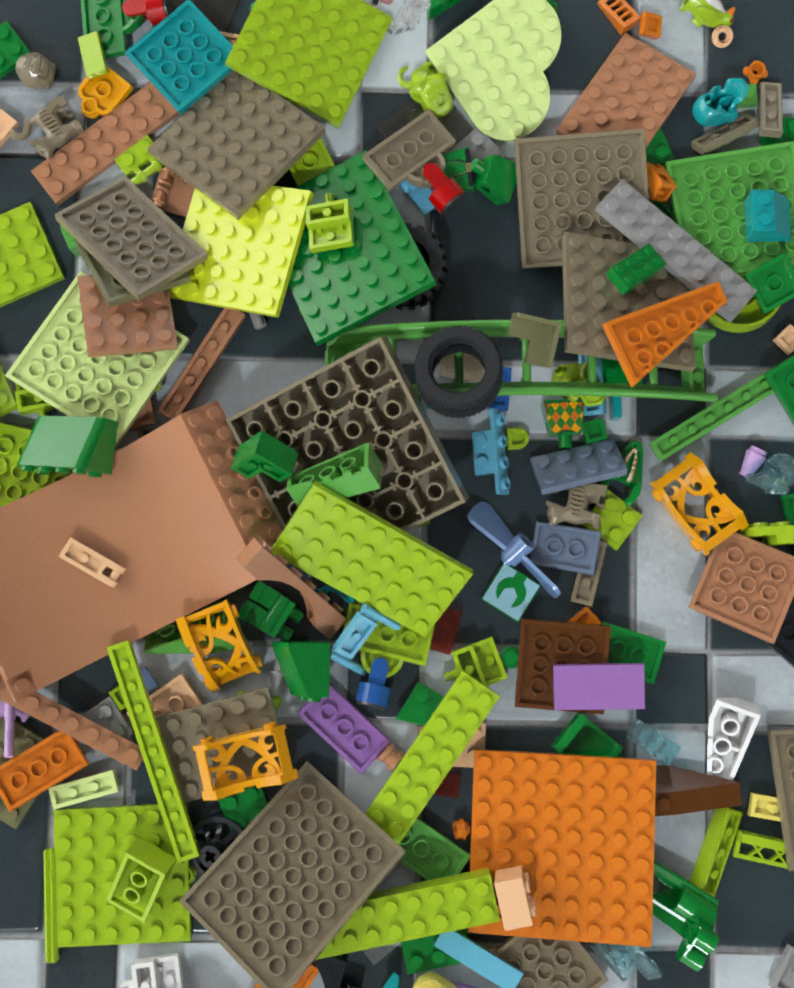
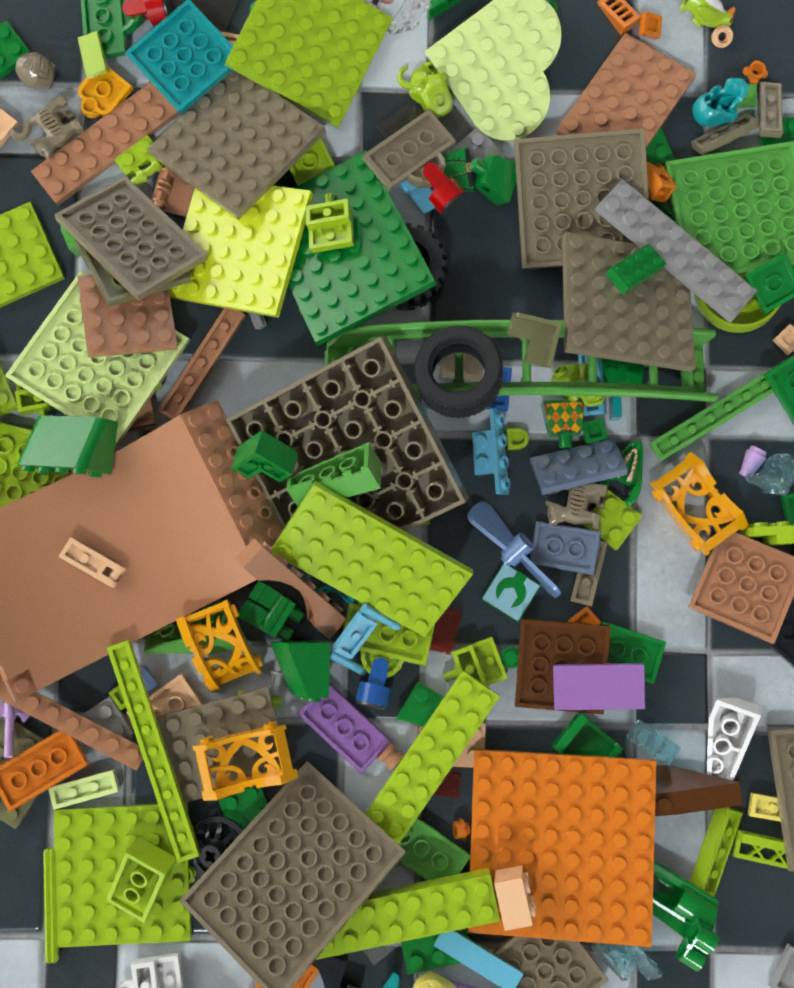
orange wing [602,281,728,388] -> none
teal slope [744,189,792,242] -> none

